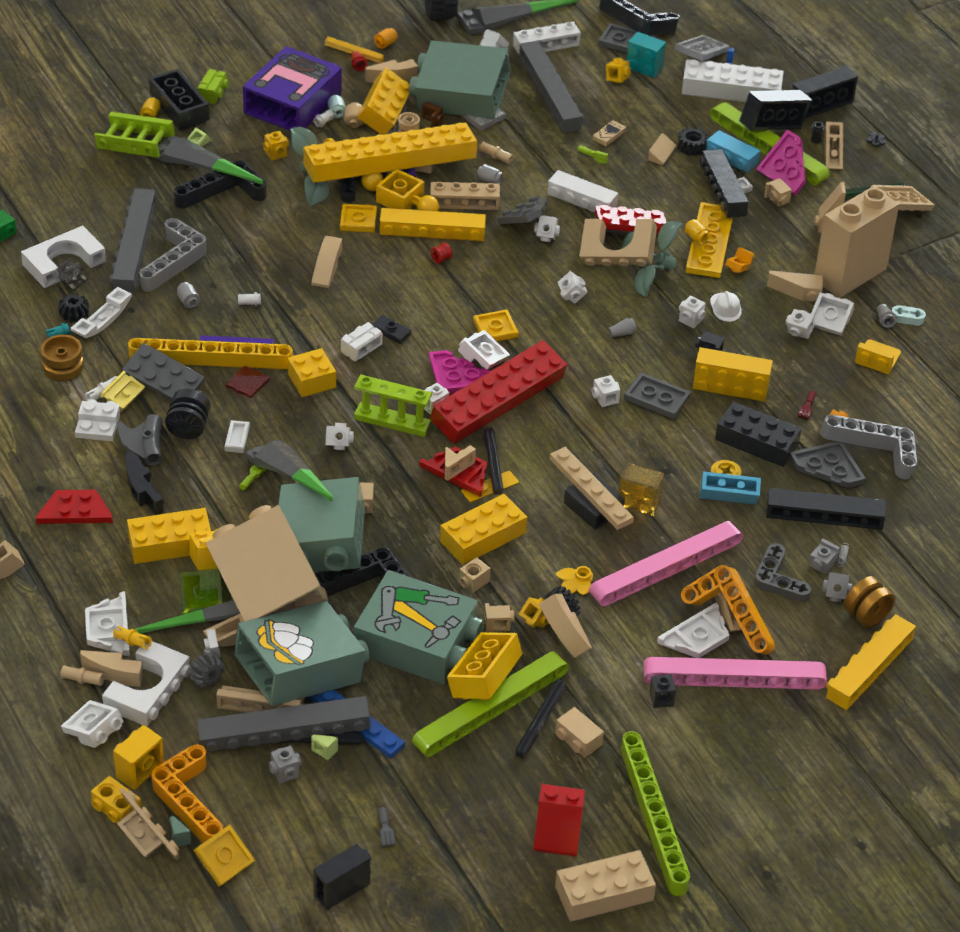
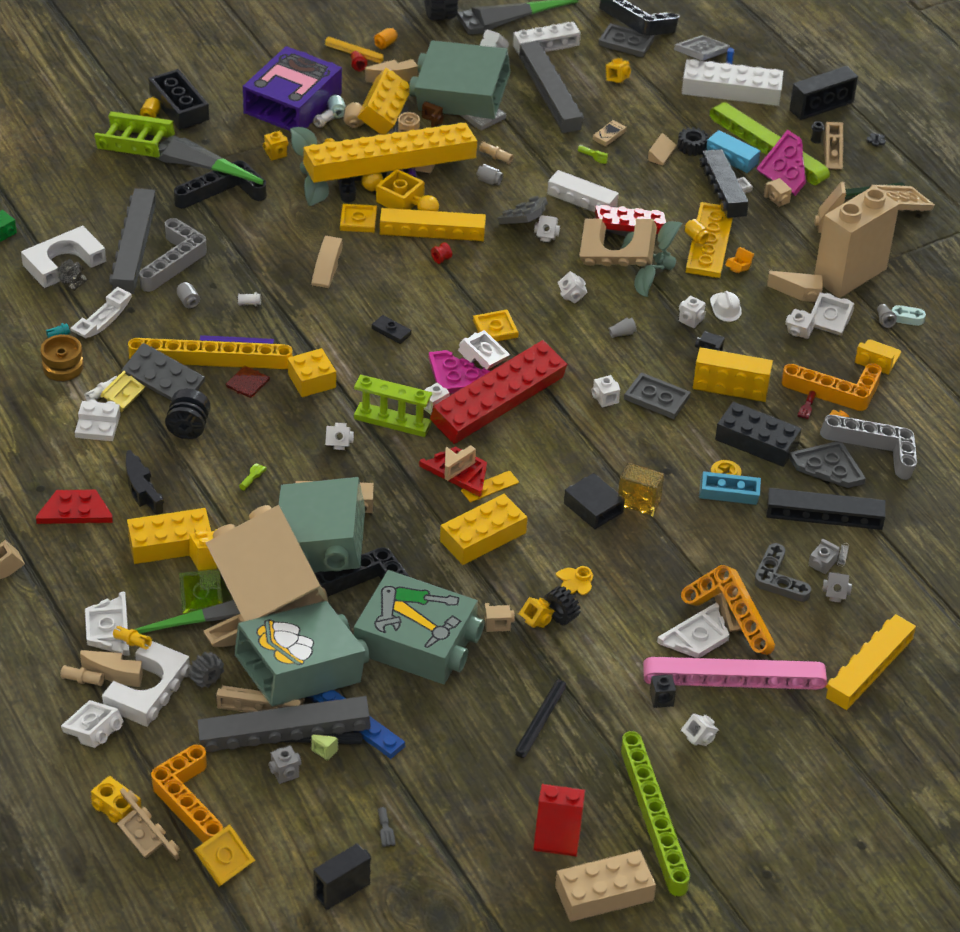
black gear [58,293,89,322] -> none
yellow brick [113,725,164,791] -> none
dark grey pin [117,414,163,466] -> none
sand green slope [169,816,191,847] -> none
yellowish green slope [187,128,212,147] -> none
lime brick [197,69,229,104] -> none
white plate [204,629,221,658] -> none
white tile [224,420,250,453] -> none
dark grey plate [246,440,333,501] -> none
white brick [341,322,382,362] -> none
lime beam [412,651,569,757] -> none
tan brick [431,182,500,210] -> none
yellow brick [447,632,522,700] -> none
tan brick [459,557,491,593] -> none
black axle [484,427,503,495] -> none
tan slope [539,594,592,658] -> none
tan plate [550,447,634,530] -> none
tan brick [555,707,604,758] -> none
bright pink beam [588,521,743,607] -> none
teal brick [627,32,666,78] -> none
black brick [739,90,811,131] -> none
pearl gold wheel [843,576,896,629] -> none
none -> white brick [681,714,718,746]
none -> light orange beam [781,364,882,411]

